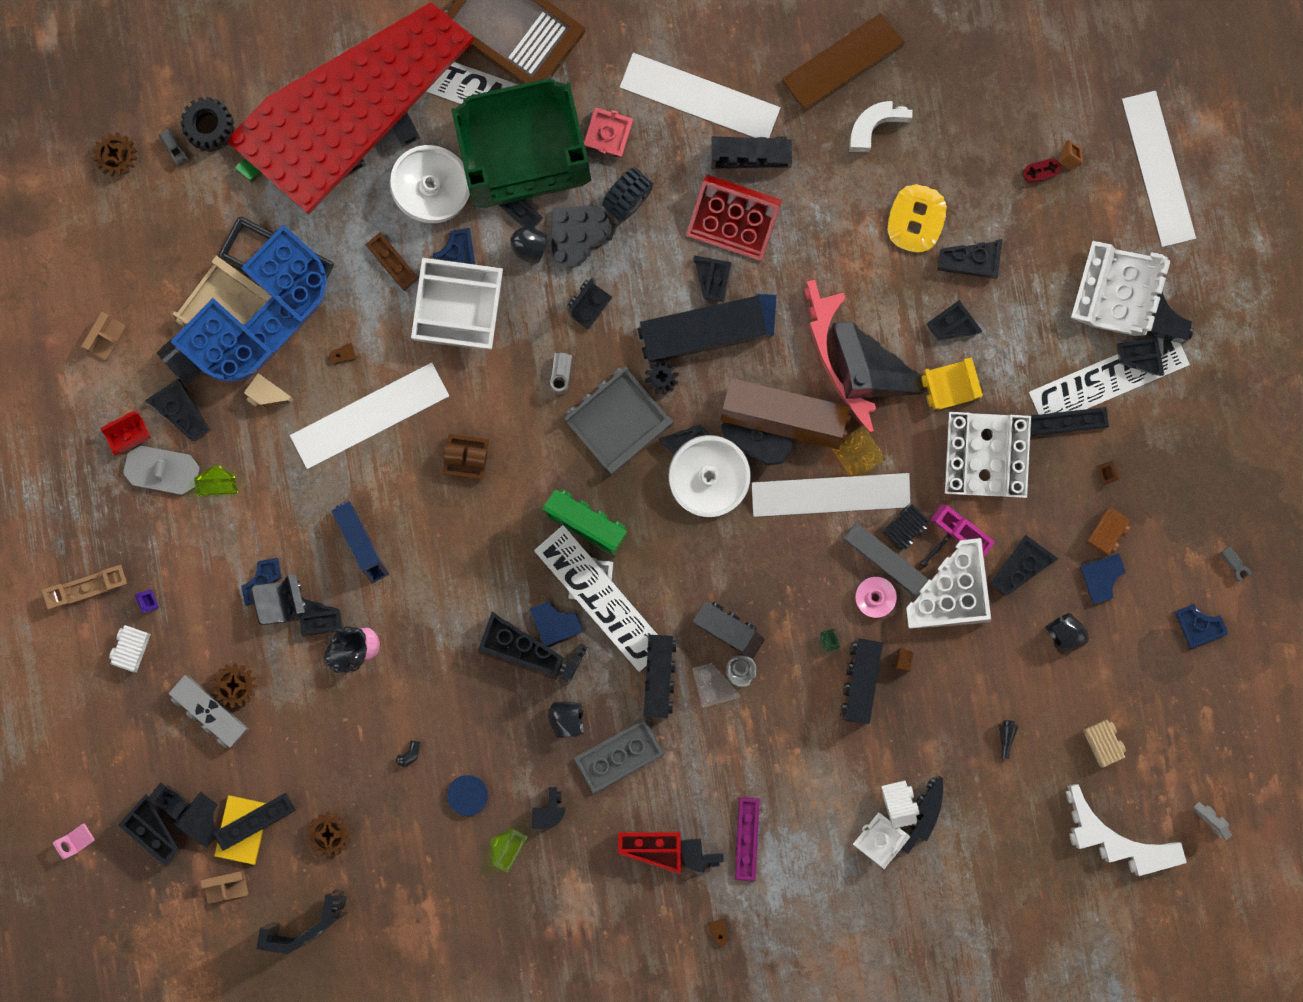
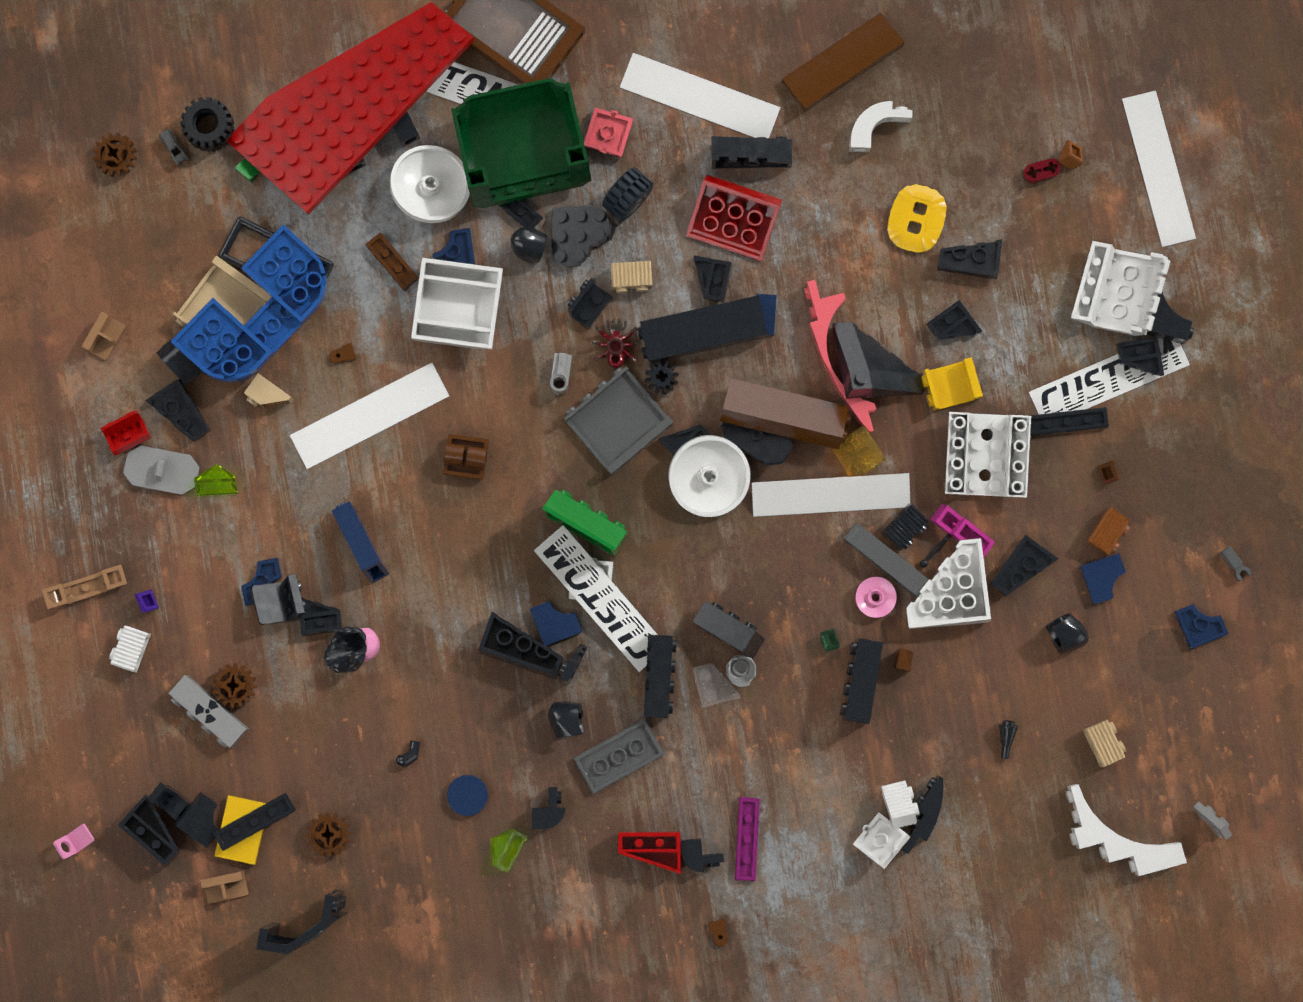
none -> animal [591,319,641,369]
none -> tan brick [611,261,652,293]

